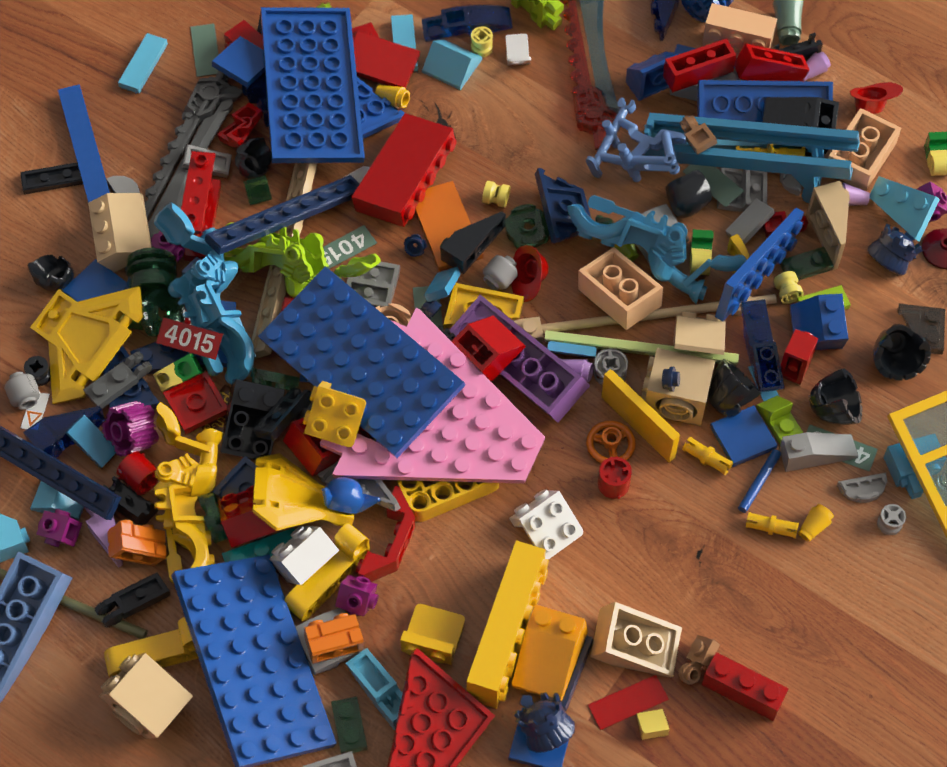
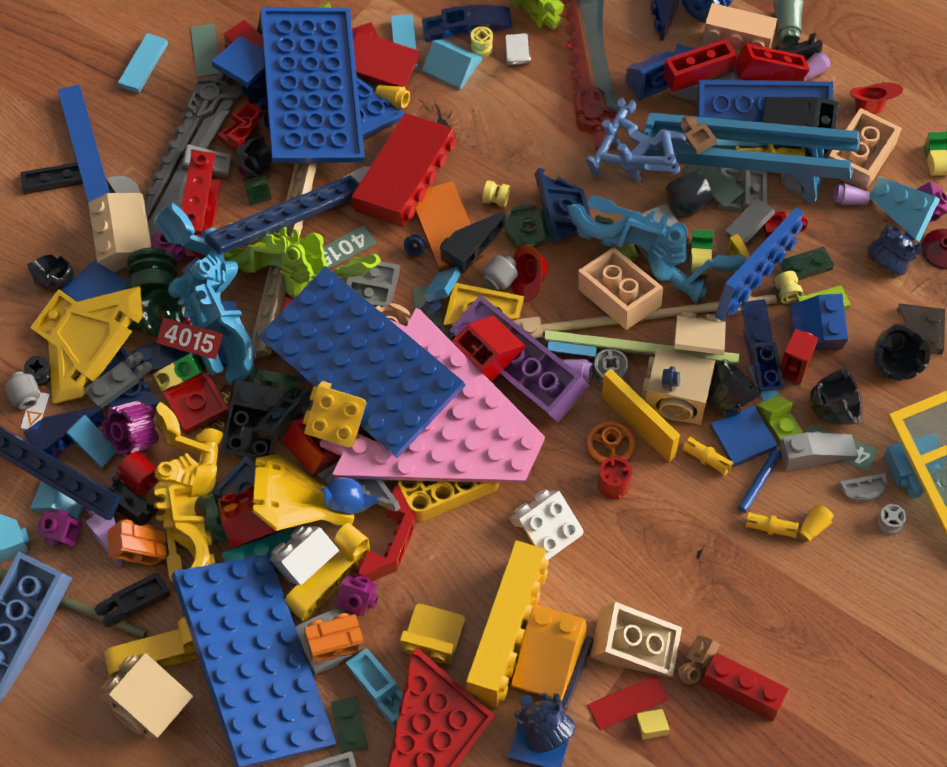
tan slope [807,181,850,270] -> none

